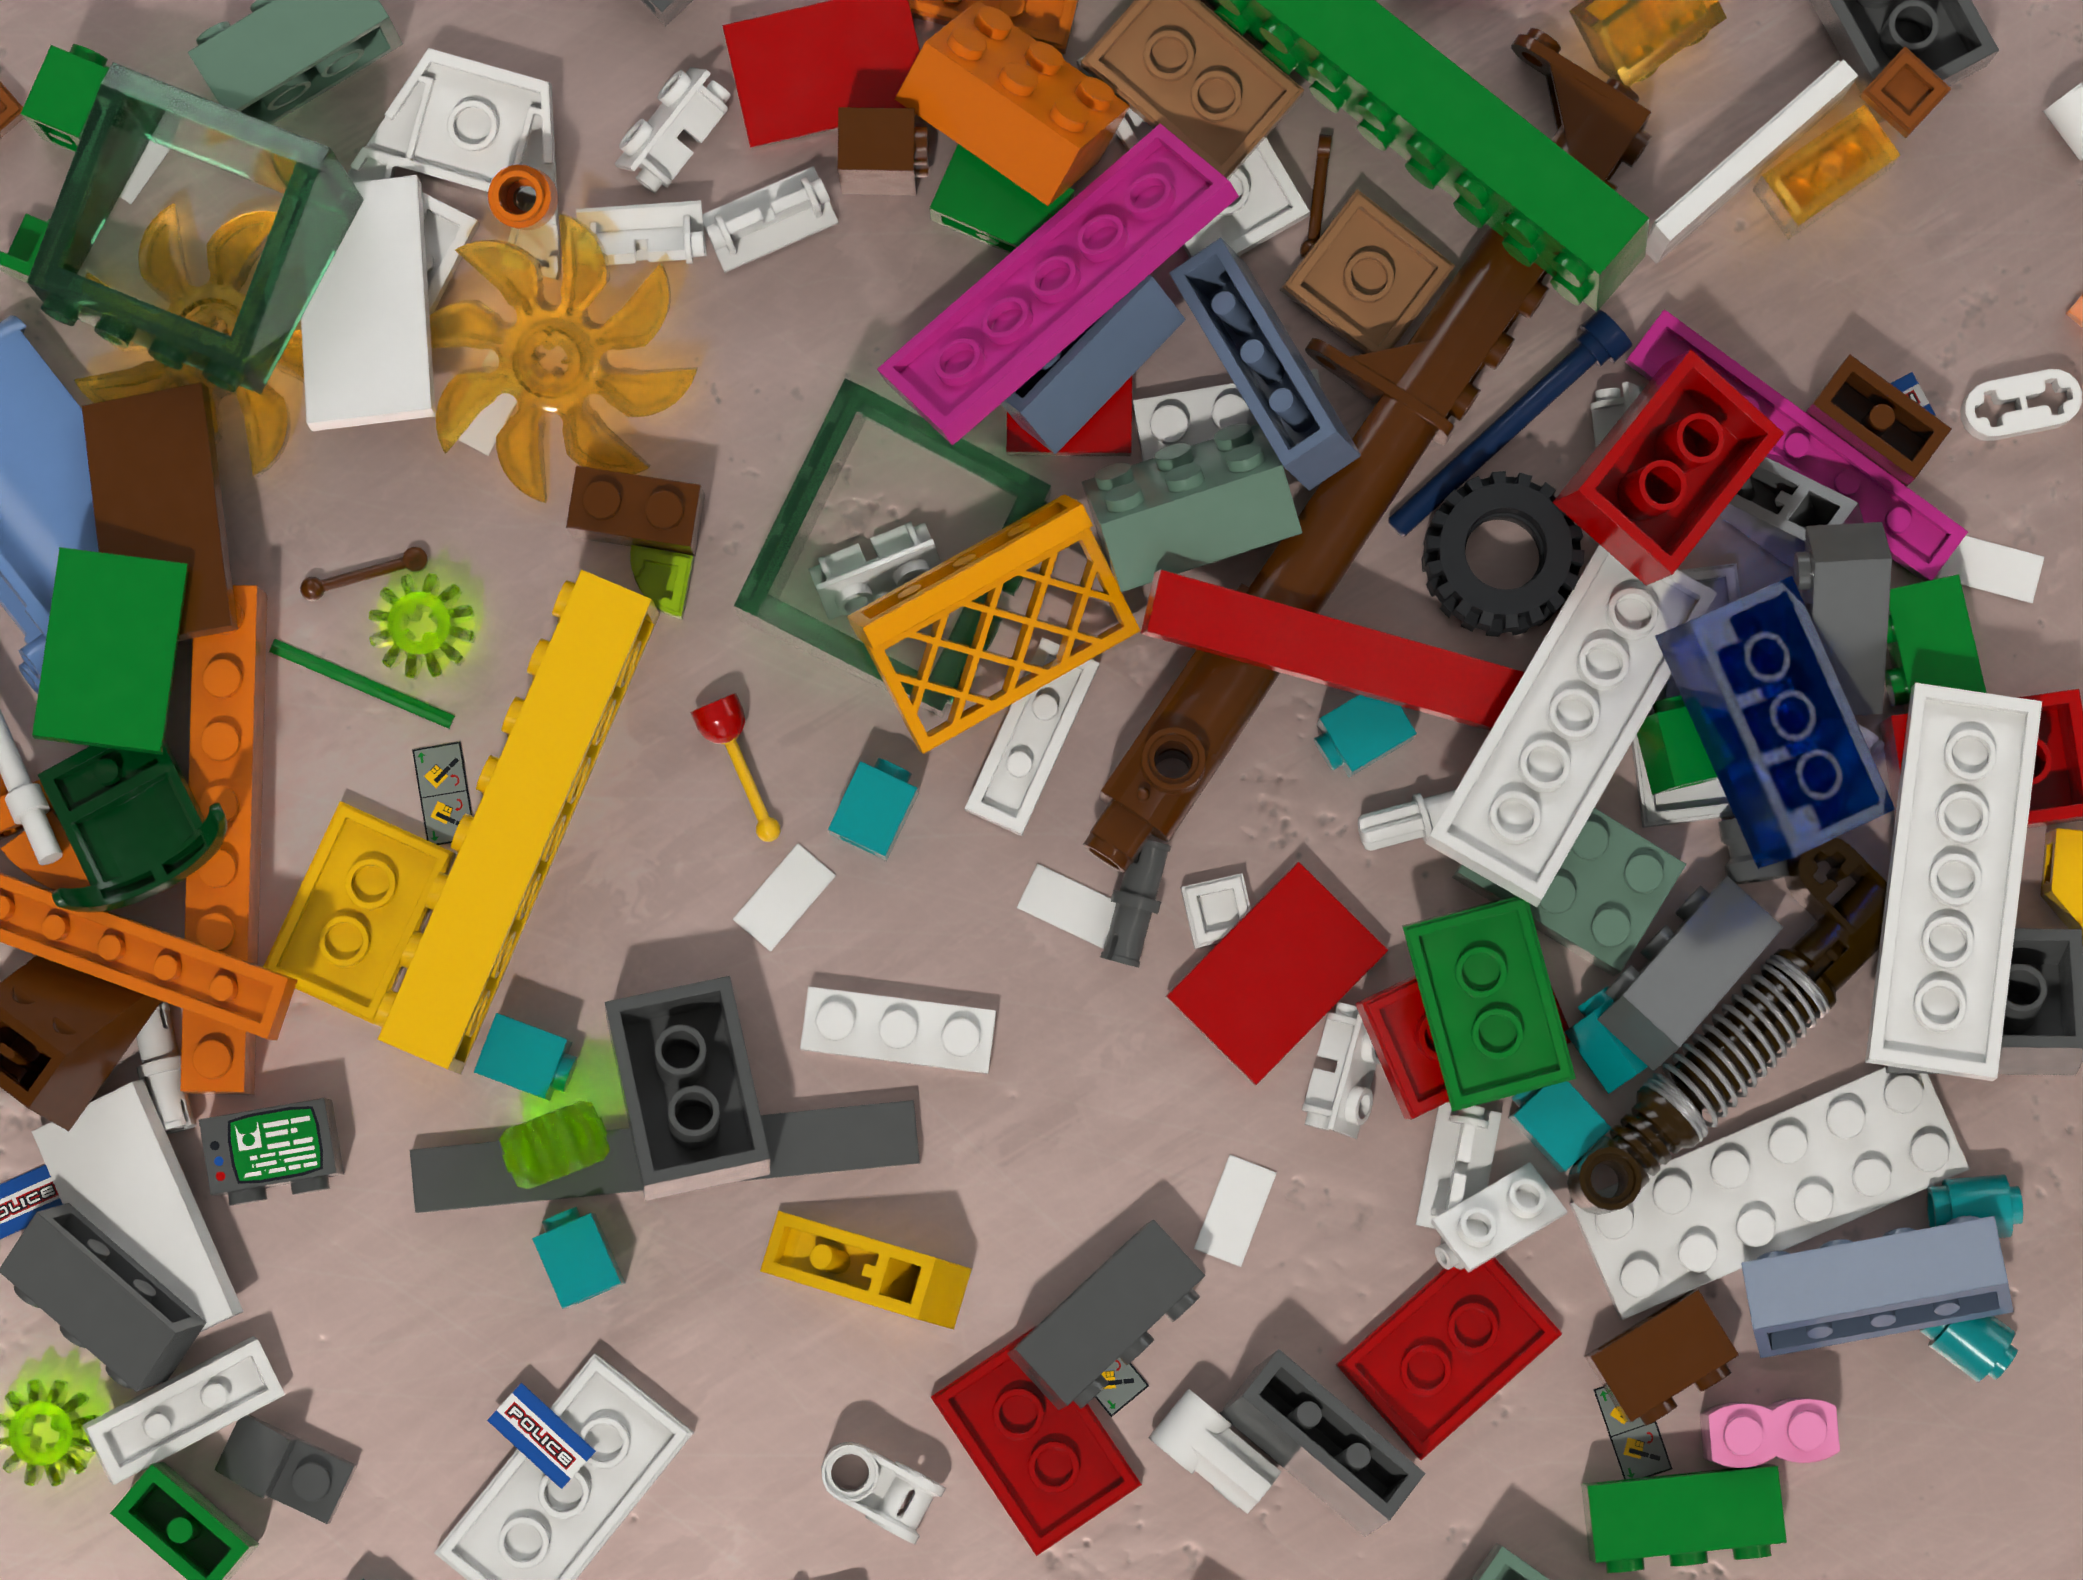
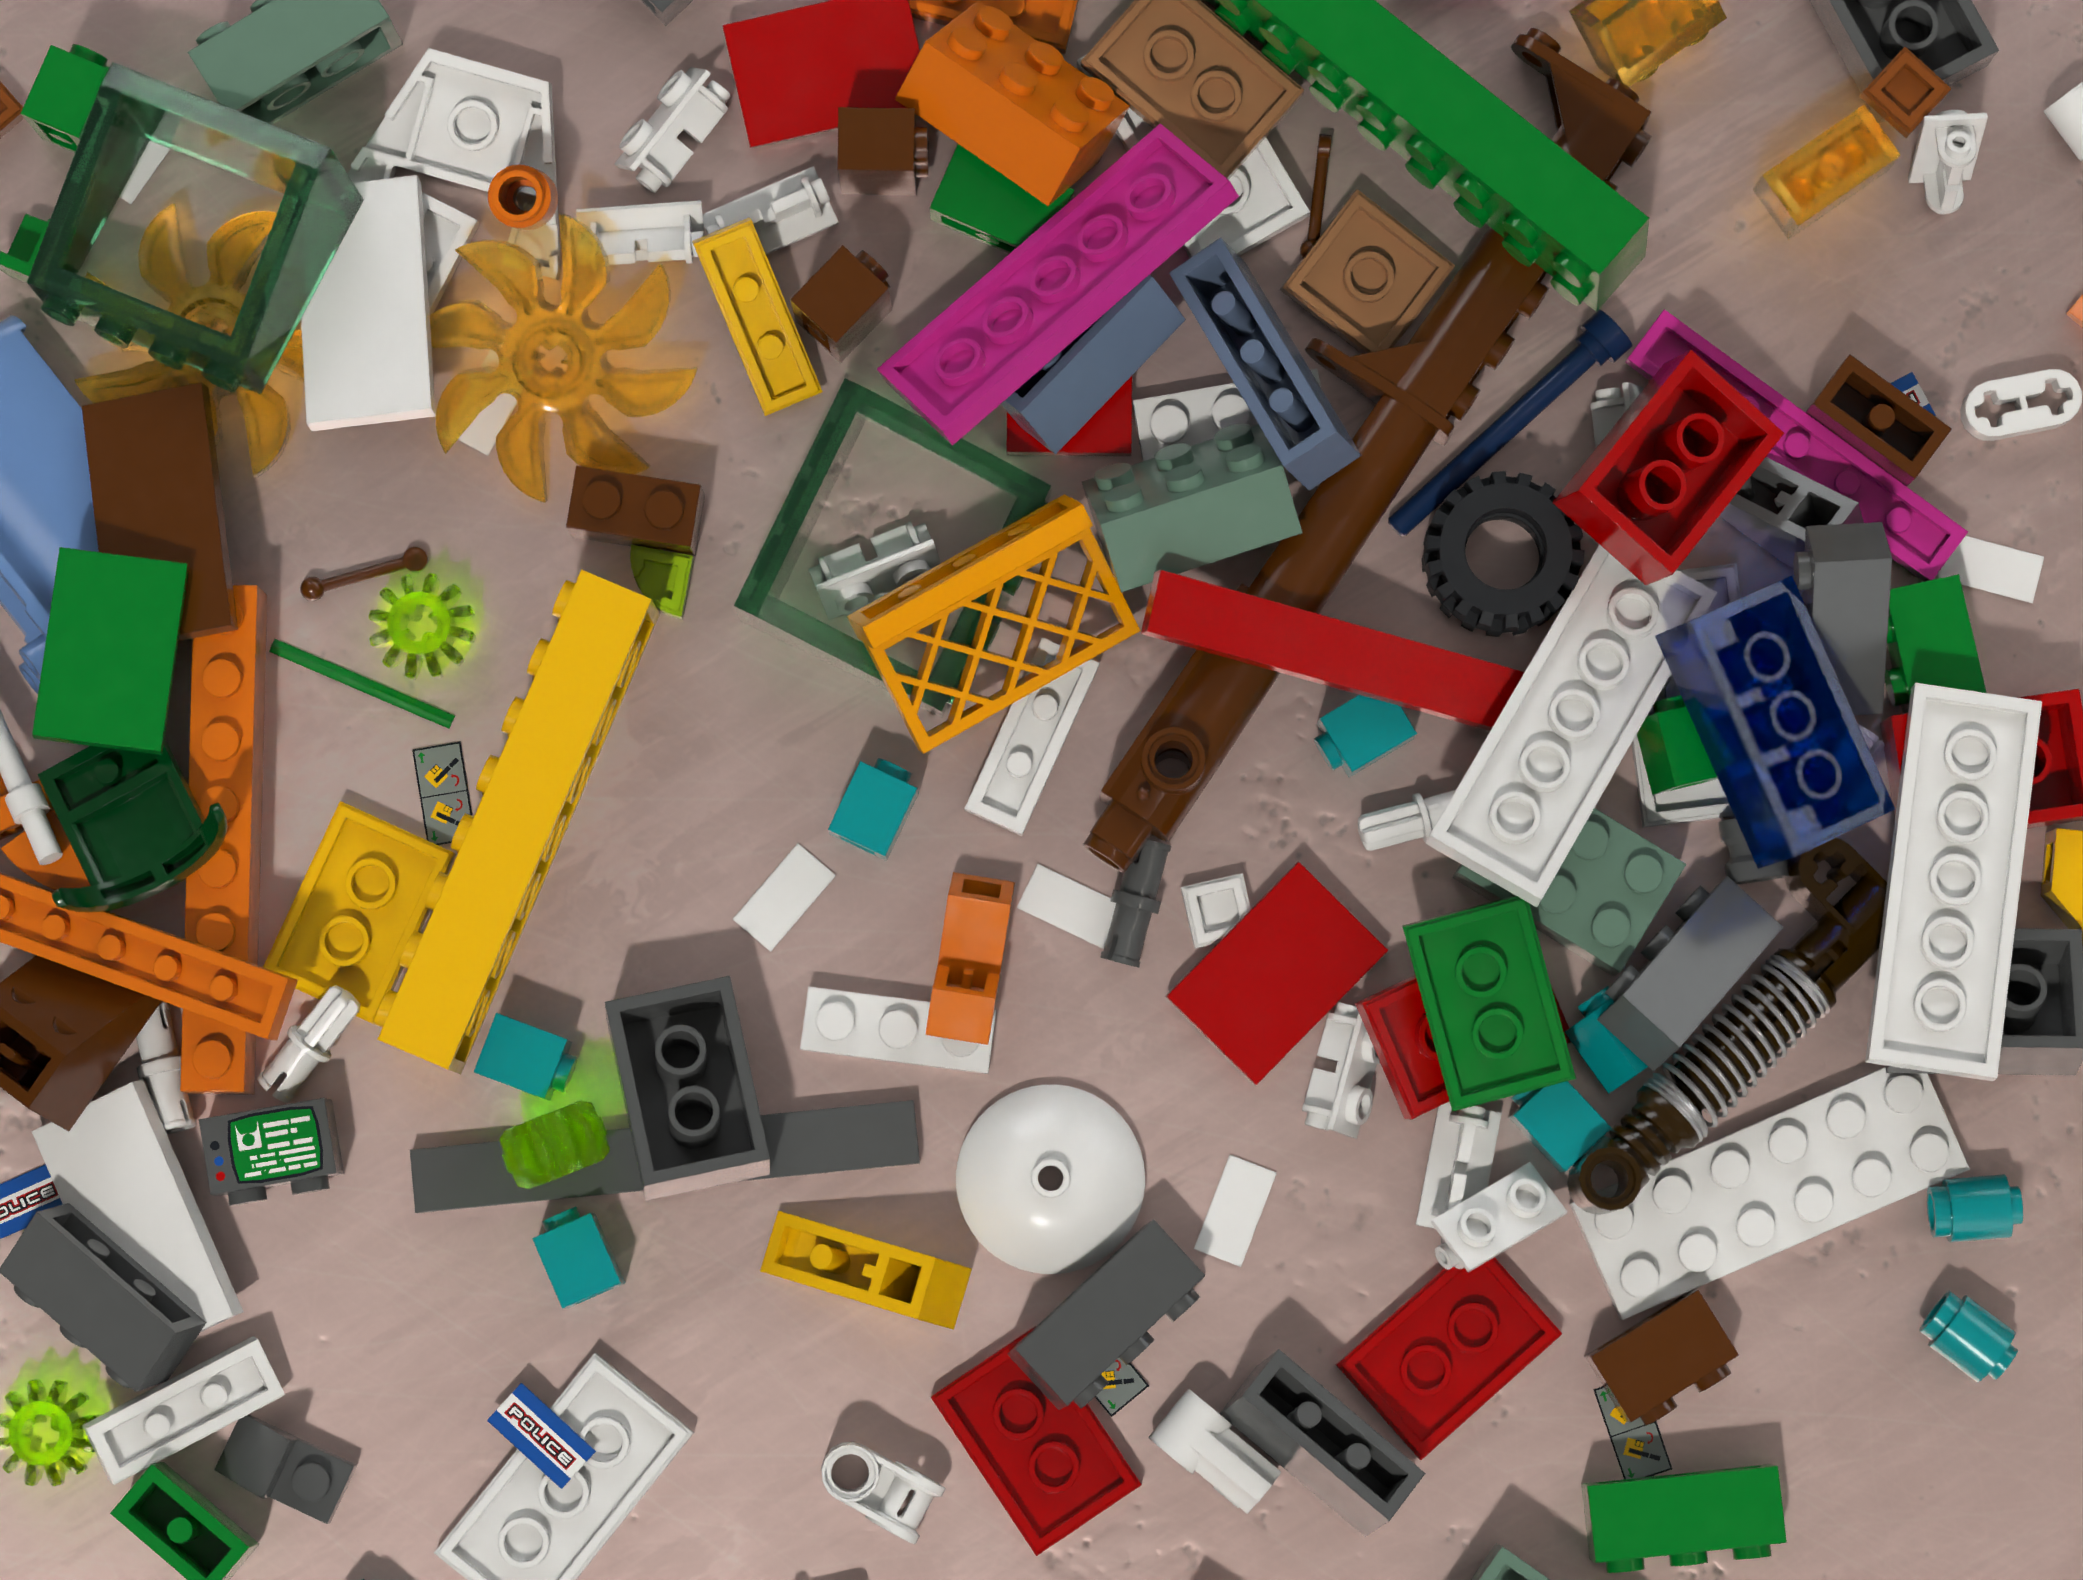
hinge [690,693,781,842] -> none
white tile [1646,59,1858,264] -> none
bright pink brick [1700,1398,1840,1468] -> none
sand blue brick [1741,1216,2014,1358] -> none
none -> white axle [257,985,360,1103]
none -> yellow tile [692,217,823,416]
none -> reddish brown brick [790,245,892,364]
none -> orange brick [925,872,1015,1045]
none -> white dish [956,1085,1145,1274]
none -> white hinge [1908,110,1988,215]

